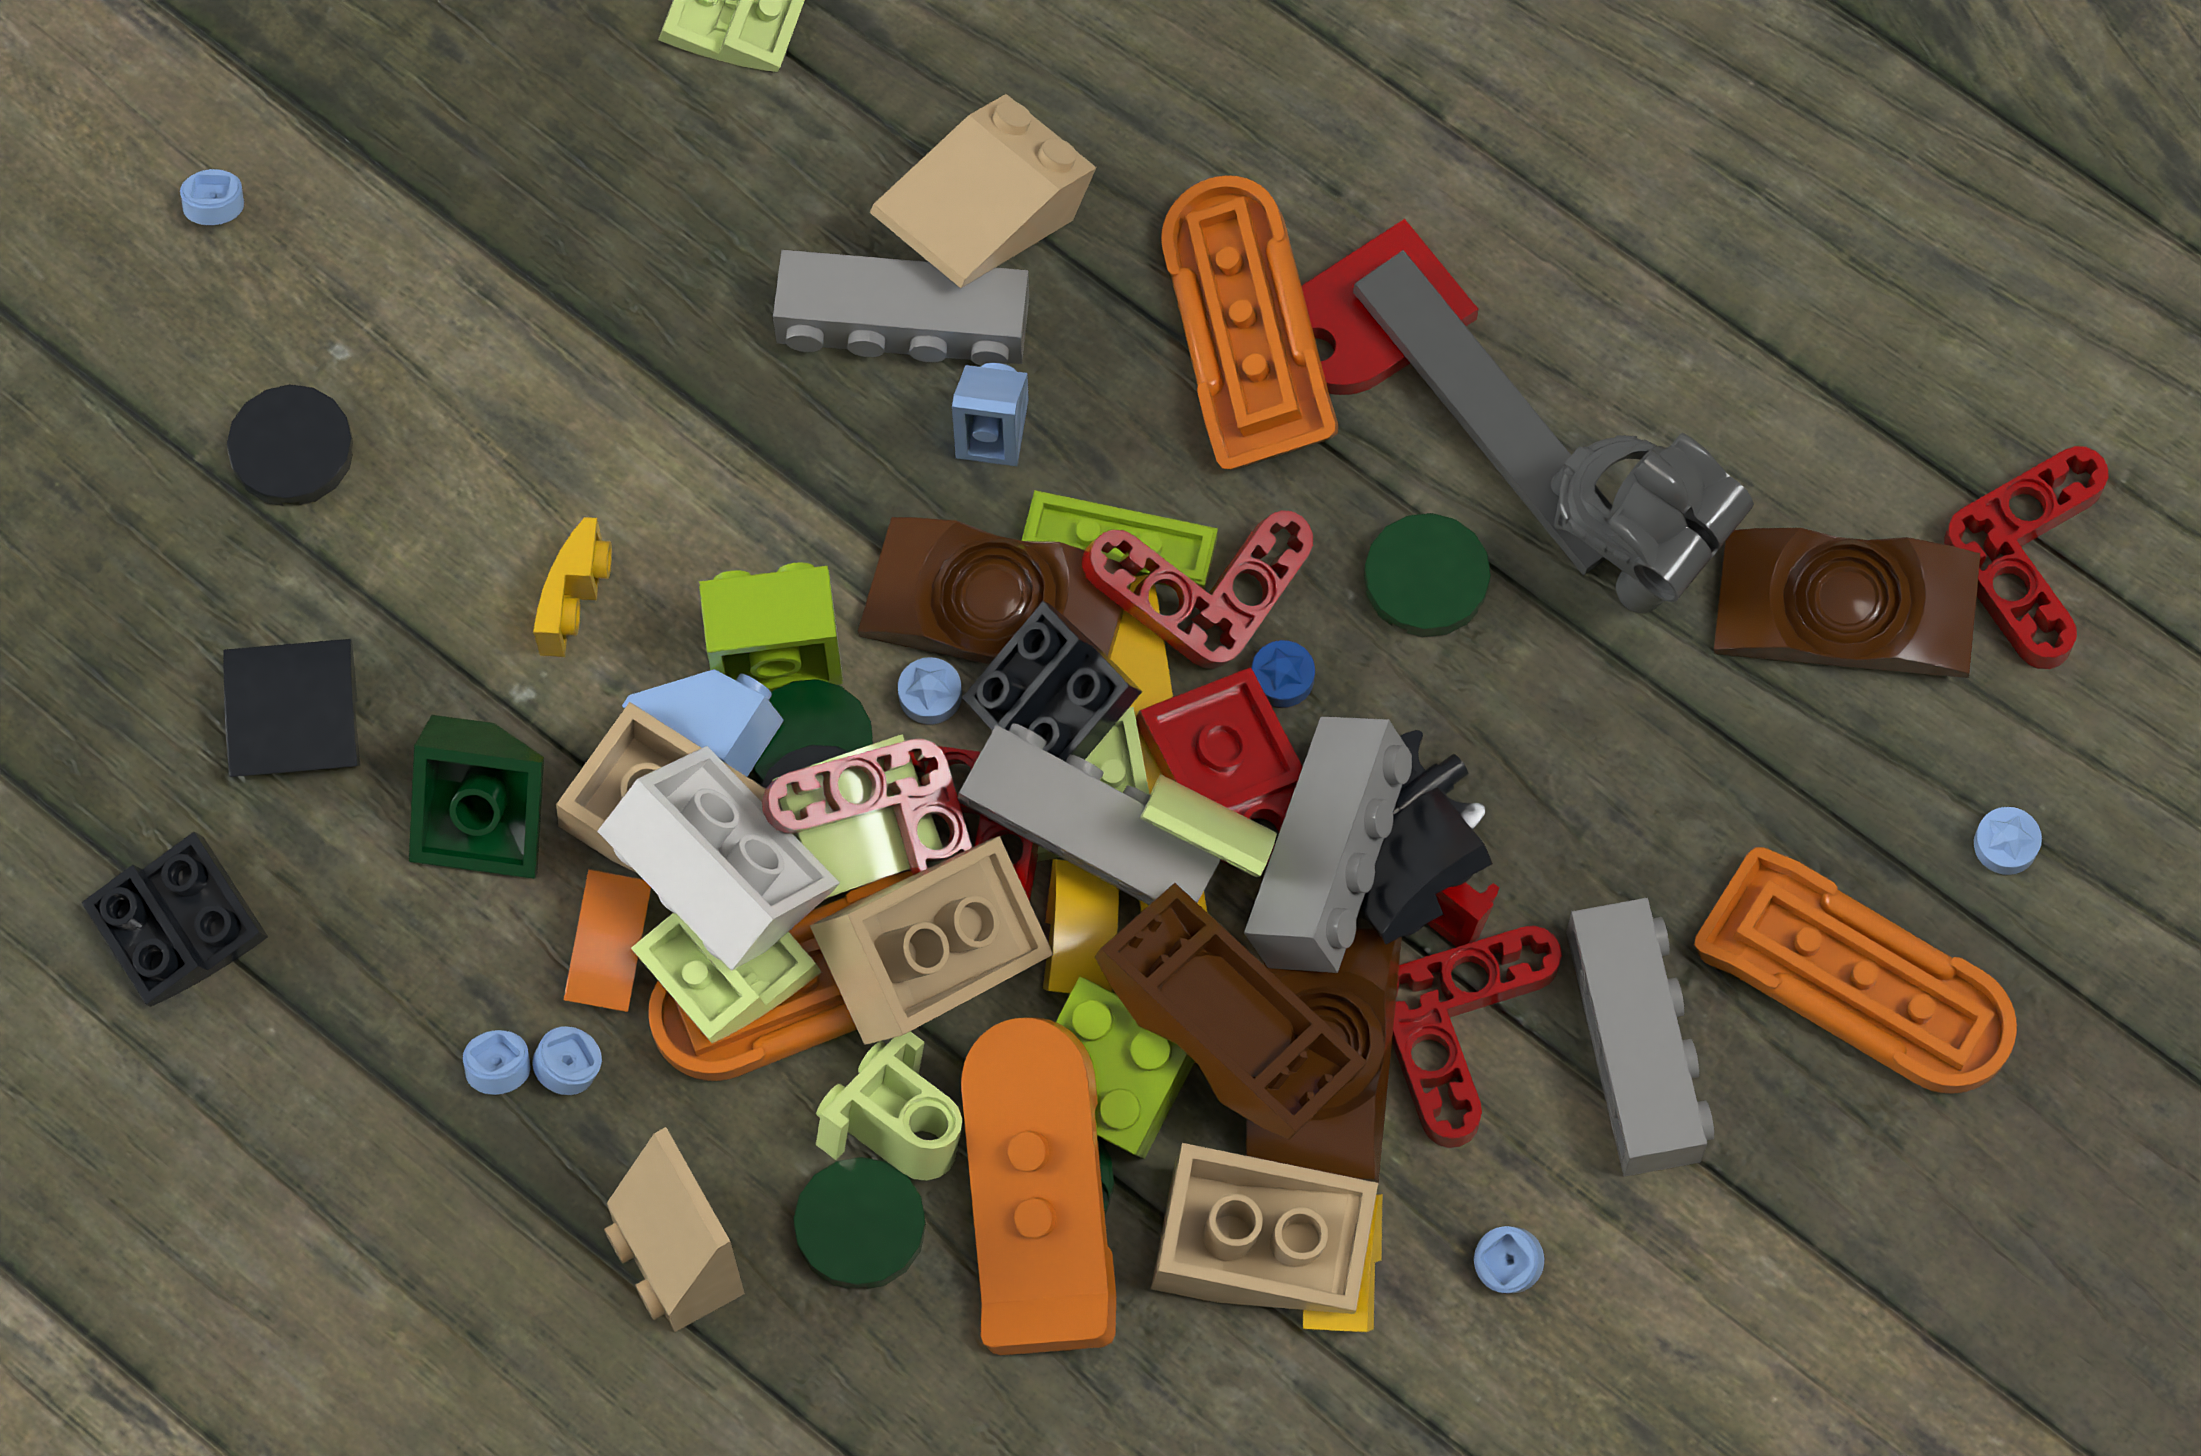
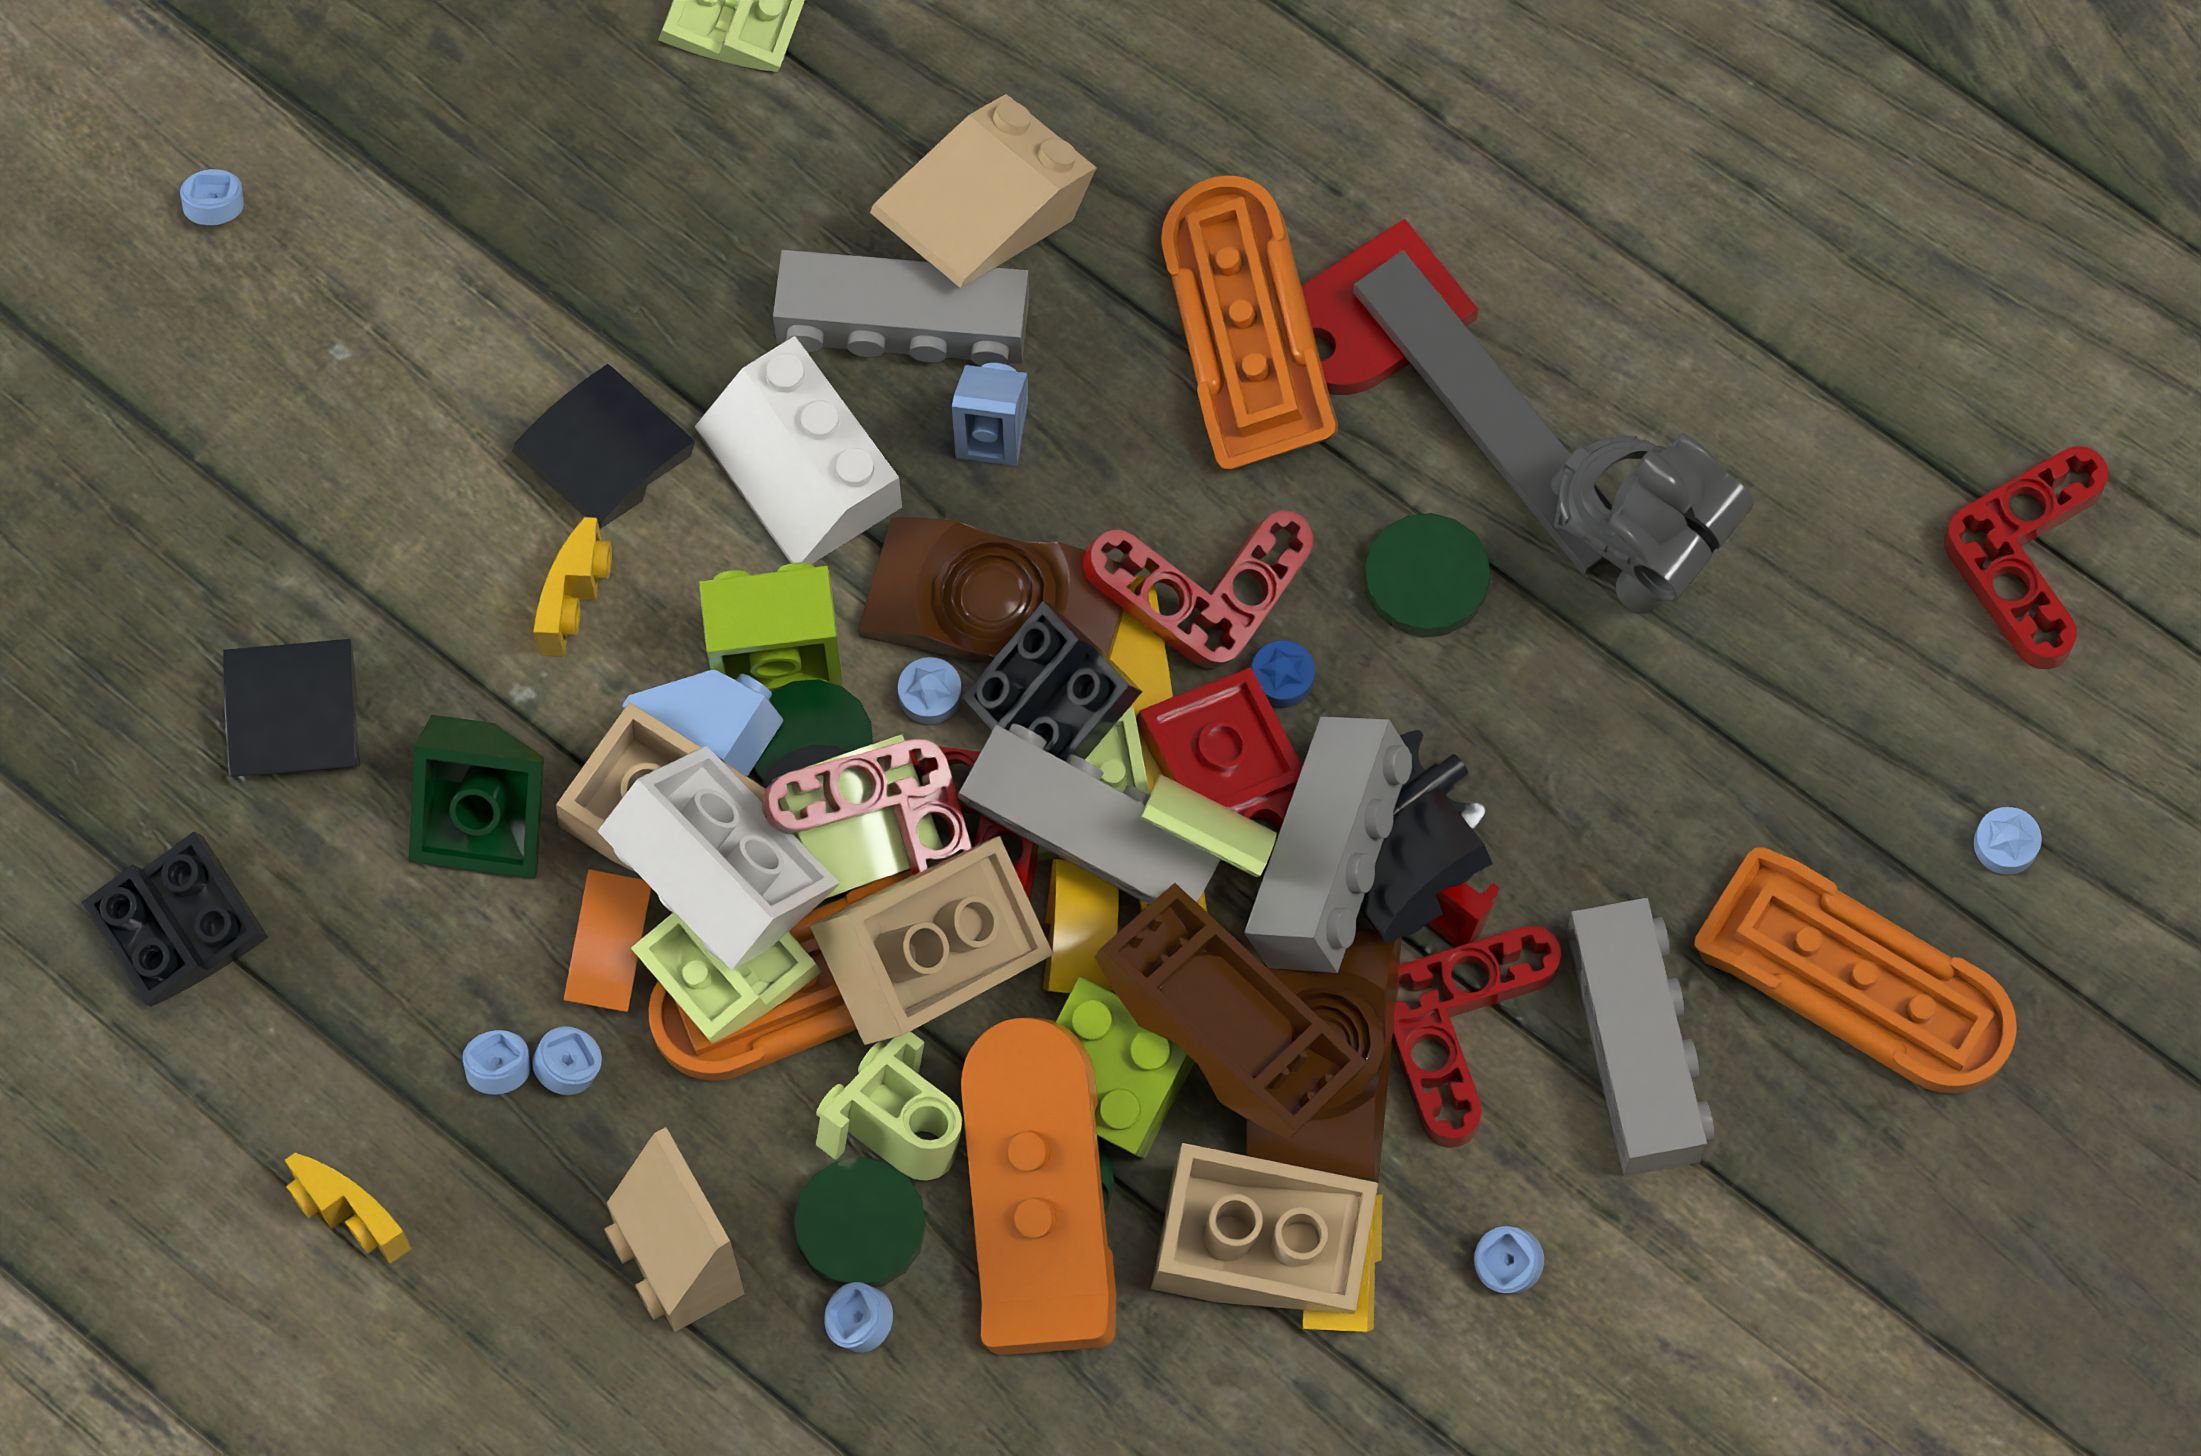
black tile [227,384,353,506] -> none
lime tile [1022,490,1218,590] -> none
reddish brown slope [1714,528,1980,678] -> none
none -> yellow slope [284,1153,412,1264]
none -> black slope [512,364,695,529]
none -> white slope [695,336,902,564]
none -> light blue tile [824,1282,893,1353]

